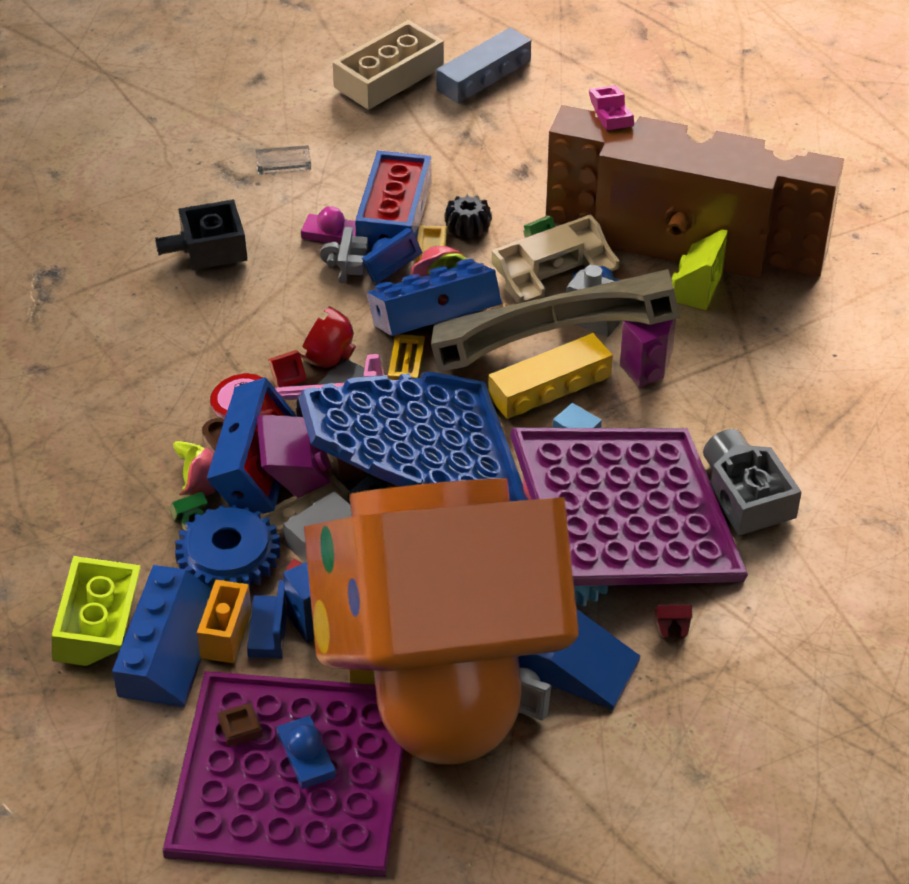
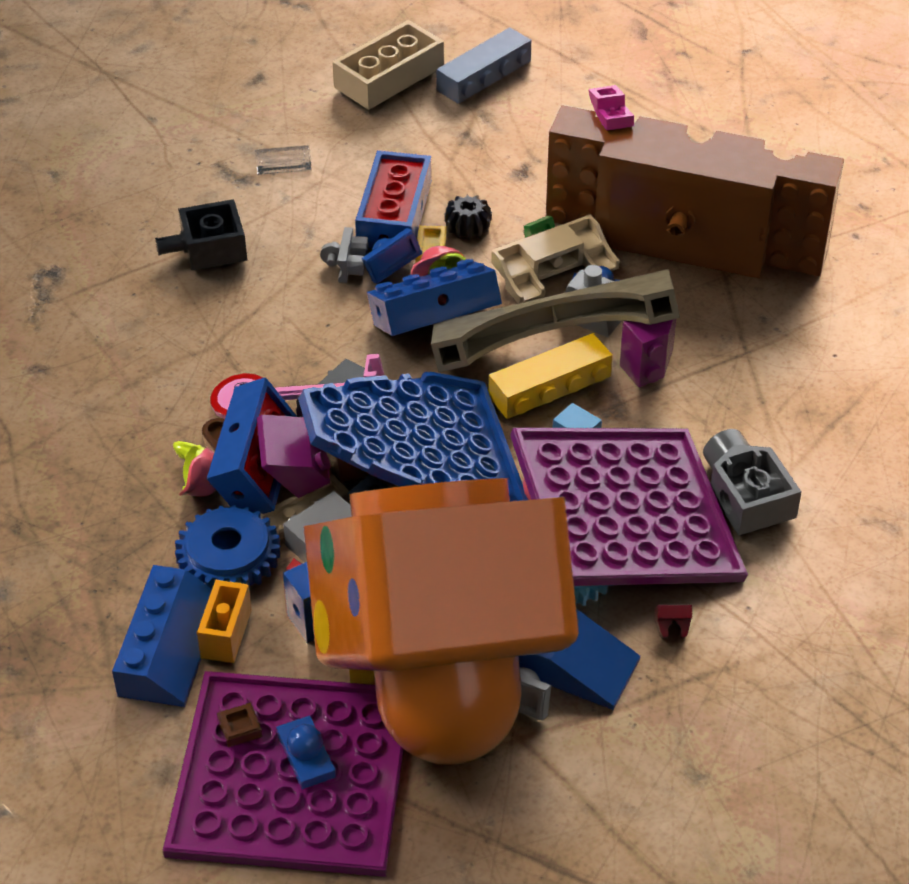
neon yellow slope [51,556,141,666] -> none
green tile [169,491,207,531] -> none
blue panel [247,580,287,658] -> none
red tile [268,350,307,388] -> none
red cylinder [300,306,356,368] -> none
dark pink tile [301,206,356,245] -> none
yellow tile [388,334,425,380] -> none
neon yellow slope [671,229,728,310] -> none

